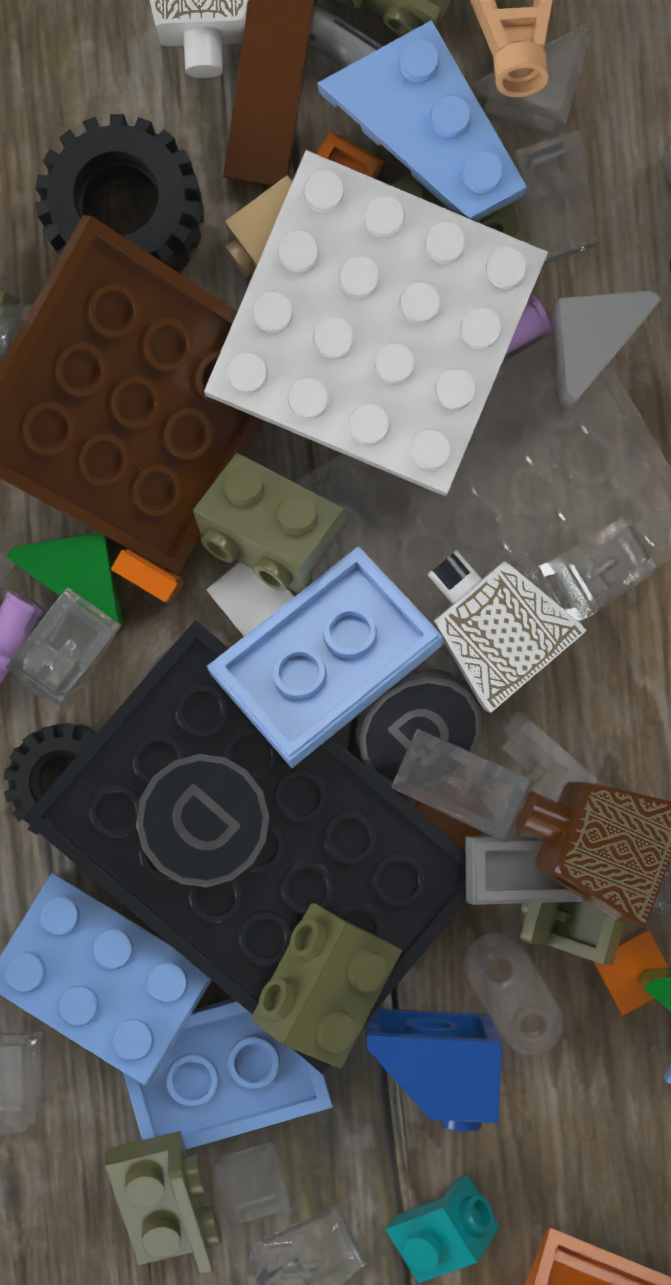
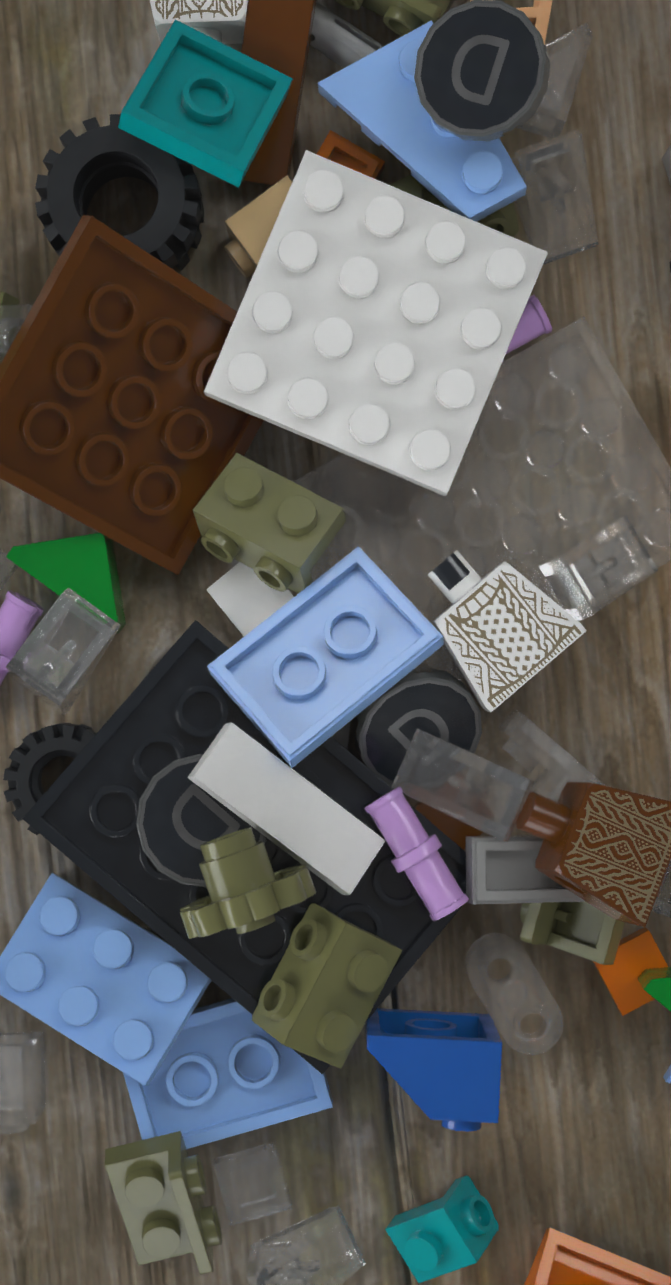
orange tile [111,549,185,603] -> none
light grey slope [551,290,662,409] -> none
none -> teal plate [118,20,293,188]
none -> olive plant [179,827,316,939]
none -> white tile [187,722,386,895]
none -> lavender pin [364,786,469,921]
none -> black tile [414,0,550,141]

